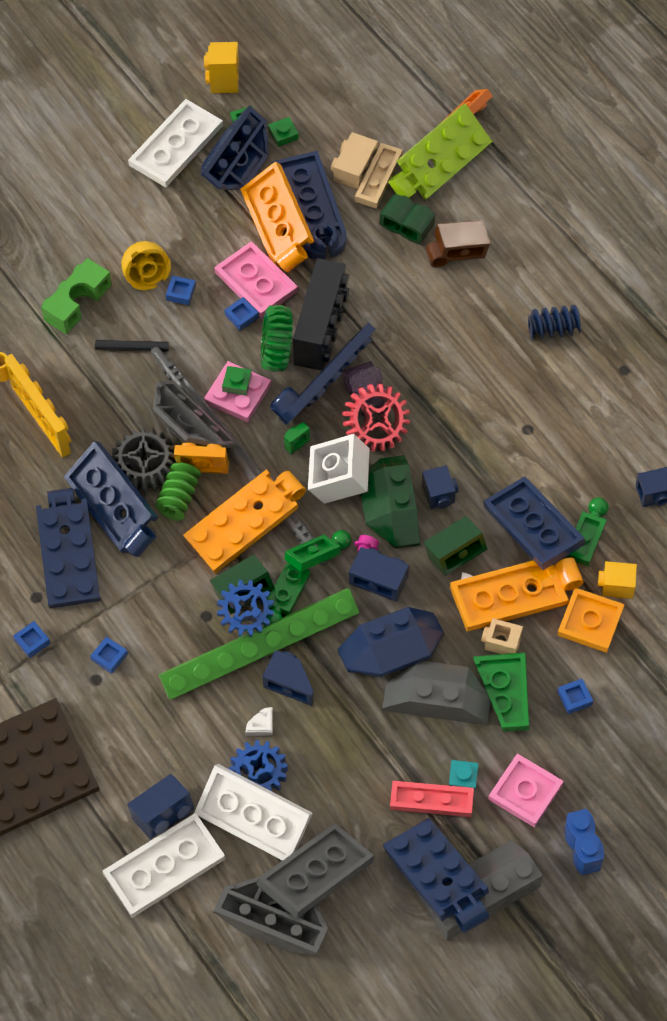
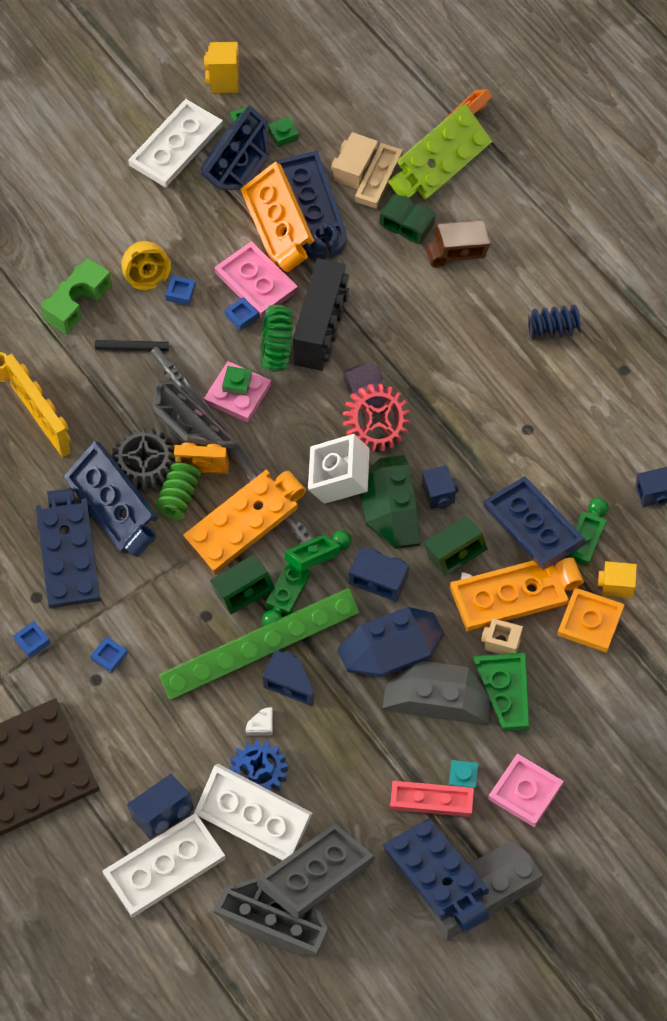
blue gear [217,580,274,637] -> none
dark blue plate [270,323,376,425] -> none
green plate [284,422,310,455] -> none
dark pink plate [354,535,379,552] -> none
blue plate [557,679,593,714] -> none
blue brick [564,809,604,875] -> none

